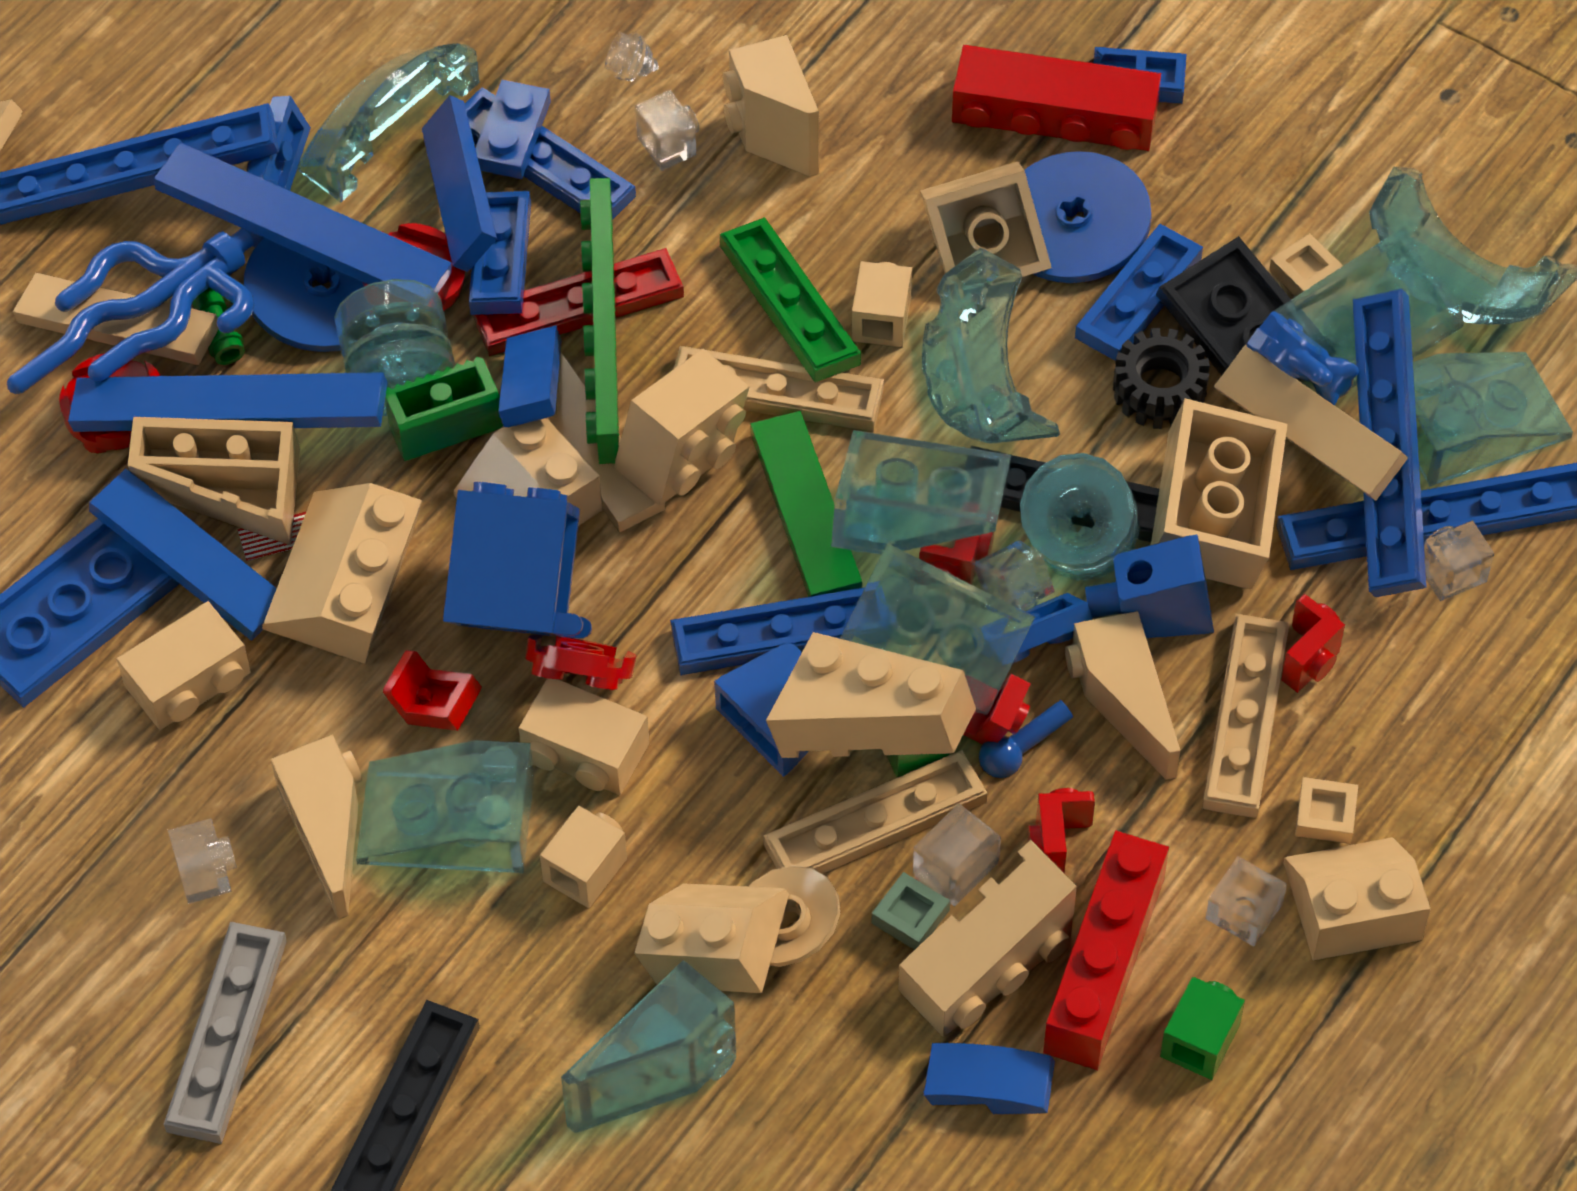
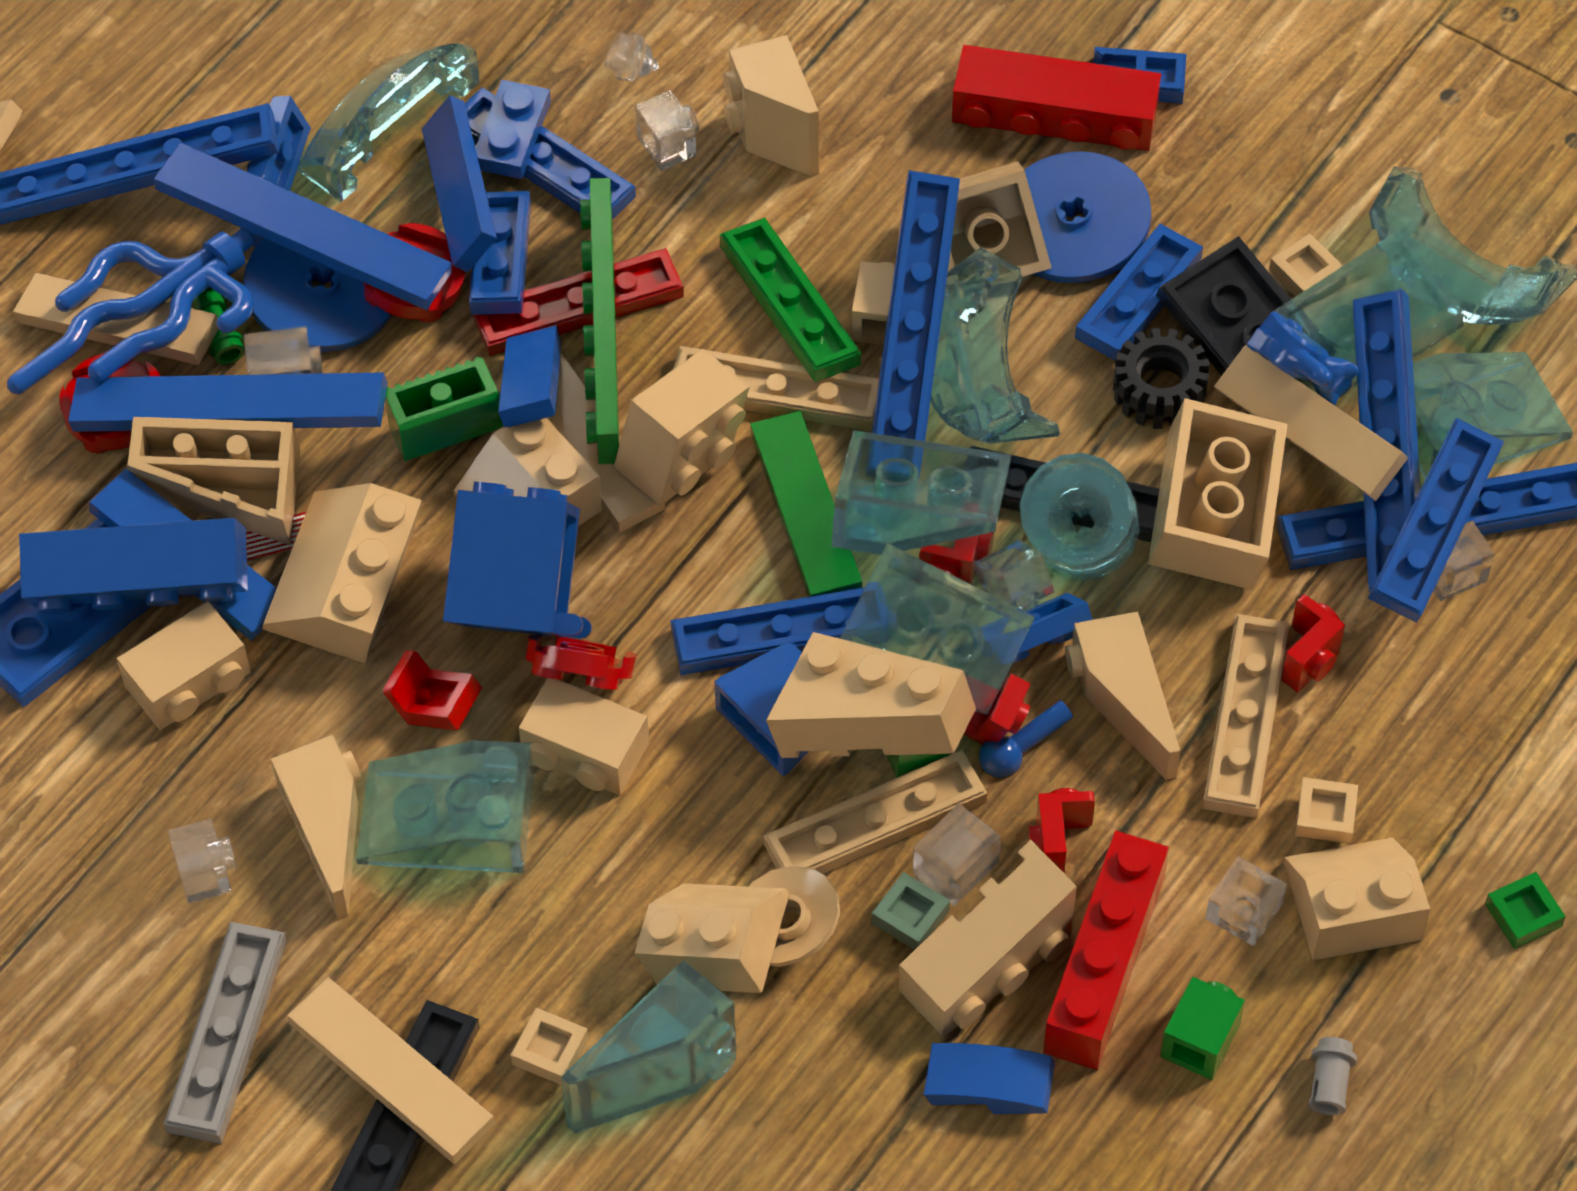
clear light blue wheel [334,279,456,416] -> none
tan brick [540,805,627,908] -> none
blue torso [1085,534,1214,638] -> none
none -> blue brick [19,518,248,614]
none -> clear brick [244,327,324,375]
none -> tan tile [287,977,495,1165]
none -> tan plate [511,1008,589,1086]
none -> blue tile [866,170,960,480]
none -> light grey pin [1308,1037,1357,1115]
none -> blue tile [1368,418,1504,623]
none -> green tile [1485,872,1566,949]

